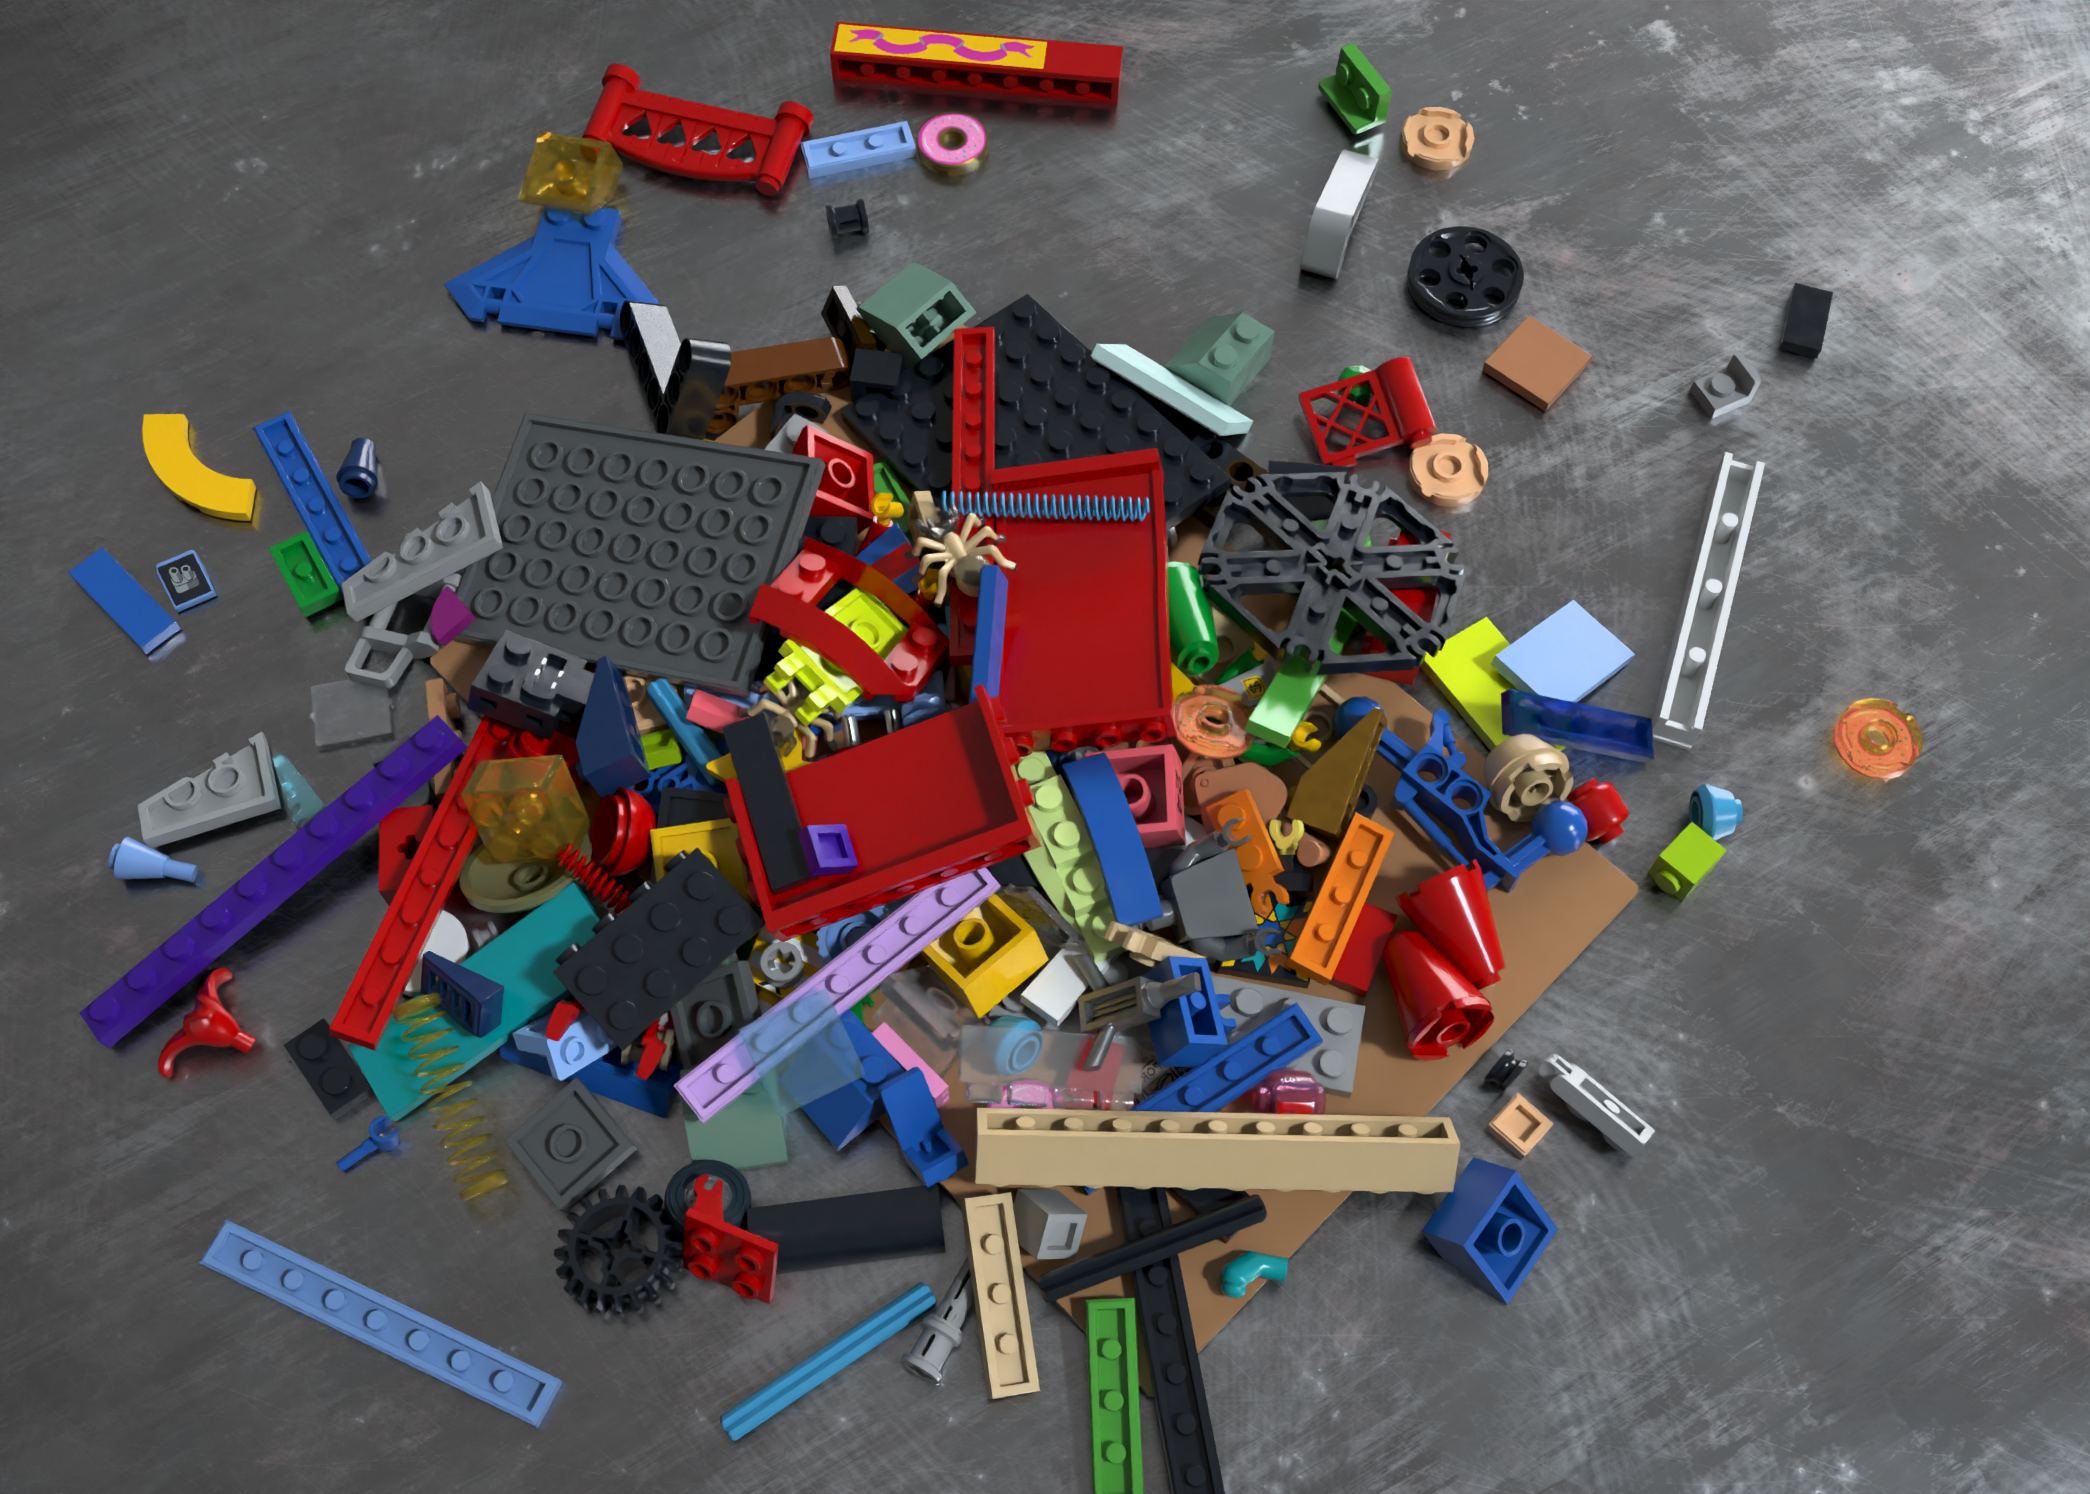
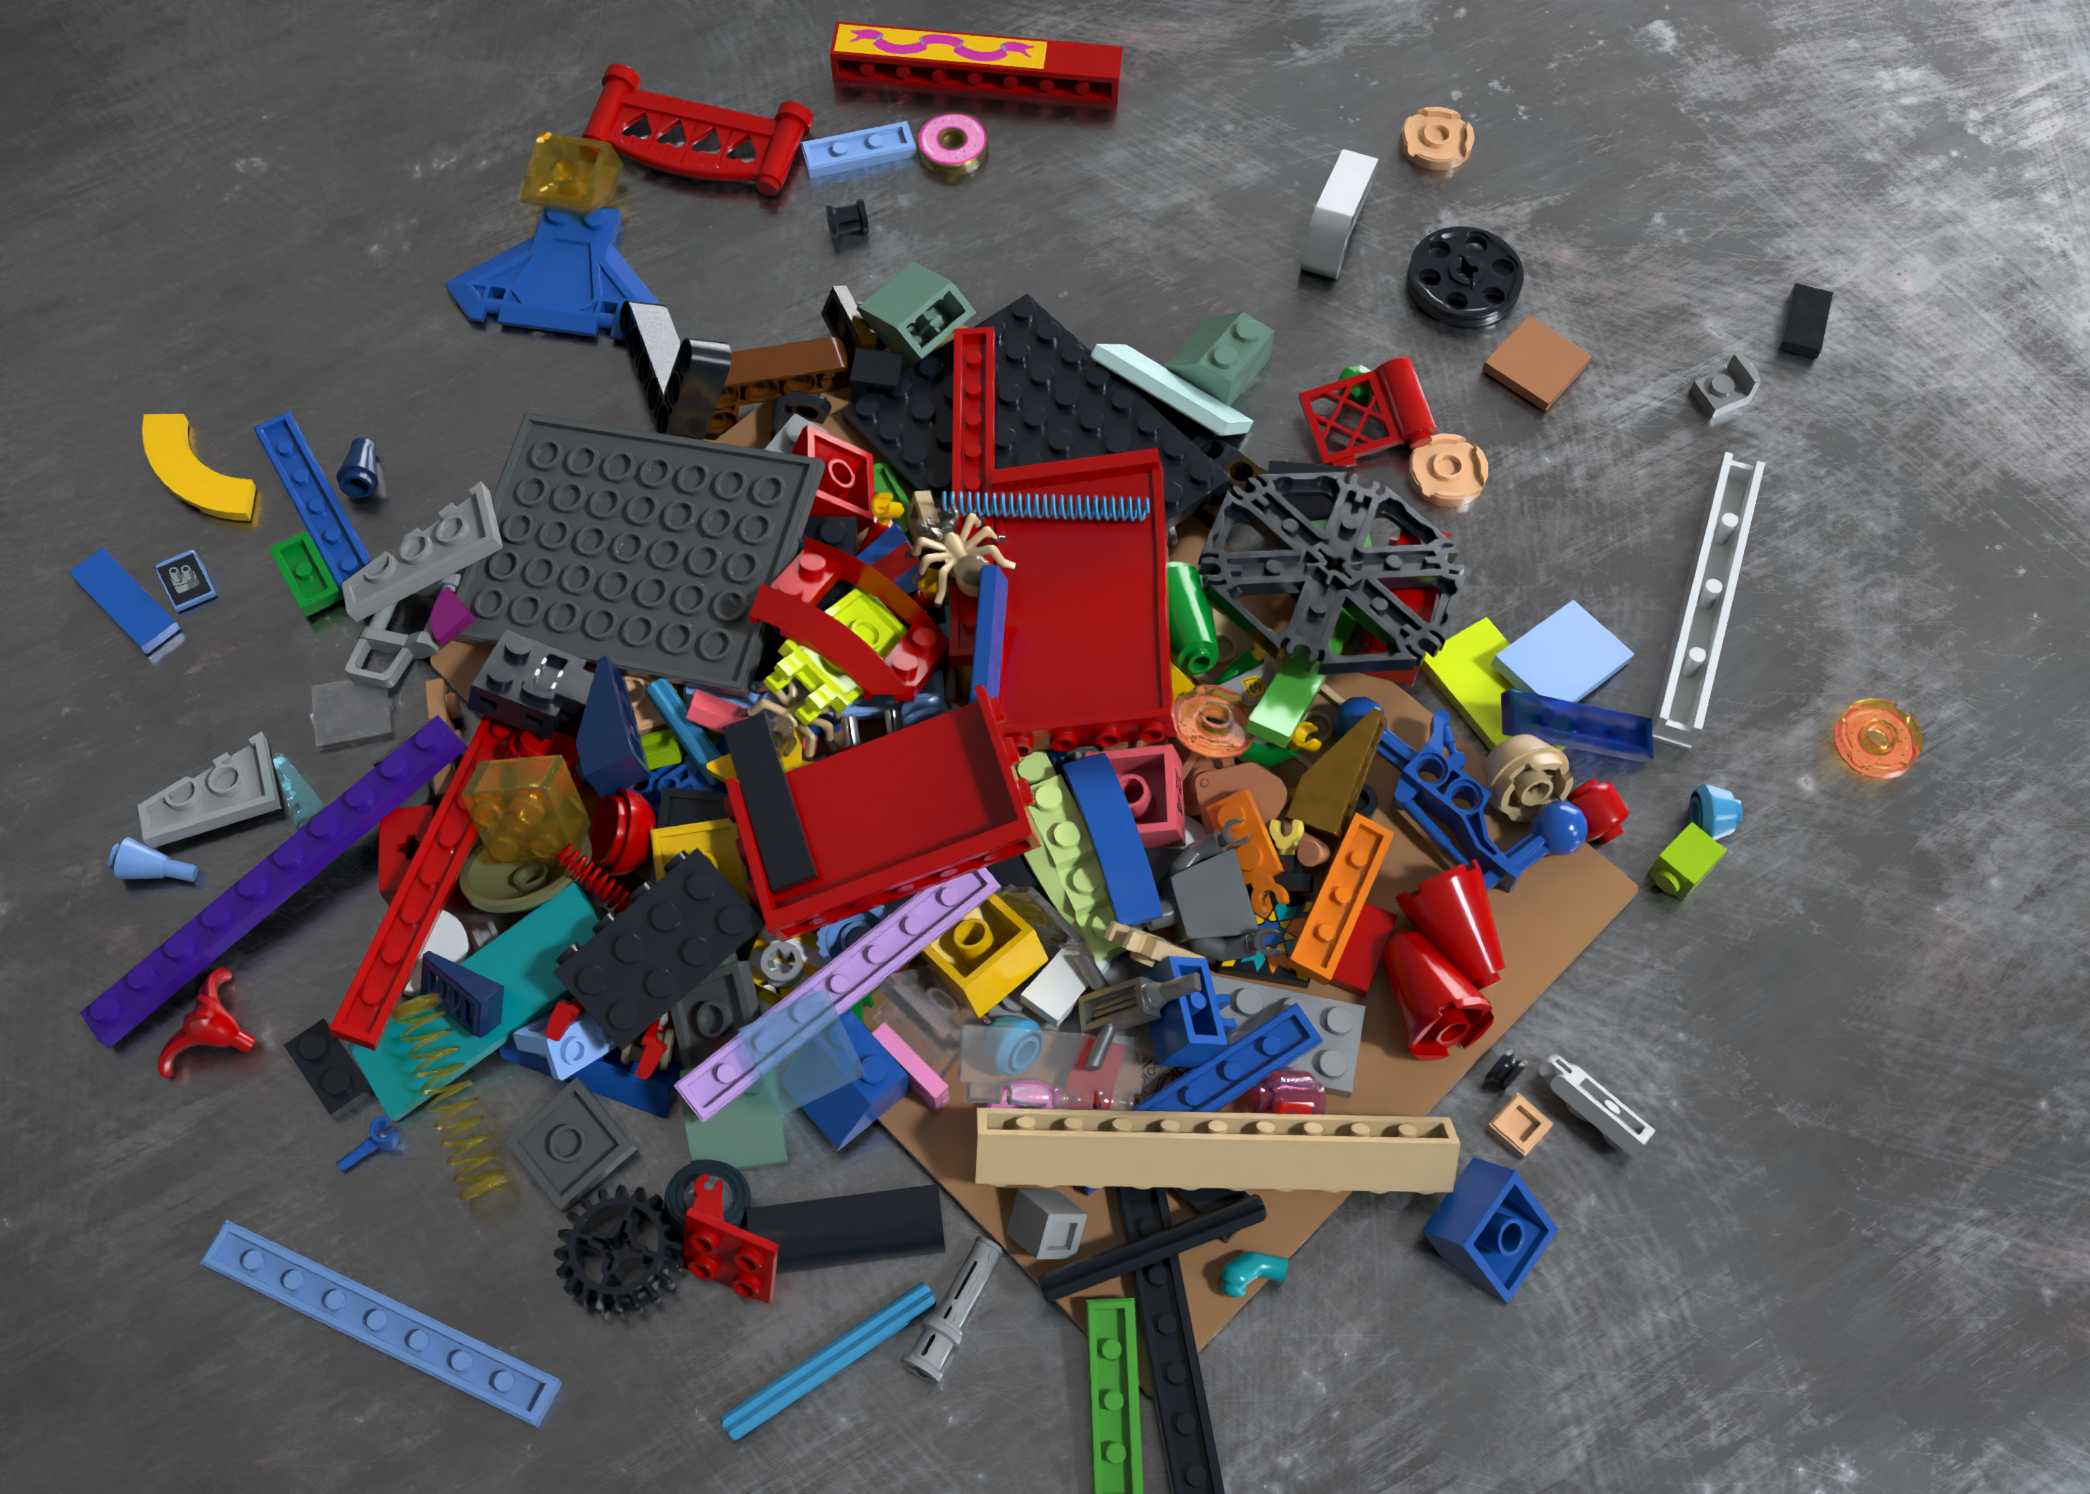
dark purple plate [798,824,859,876] -> none
blue bracket [877,1067,969,1188] -> none
tan plate [960,1192,1040,1399] -> none
bright green bracket [1318,42,1392,134] -> none

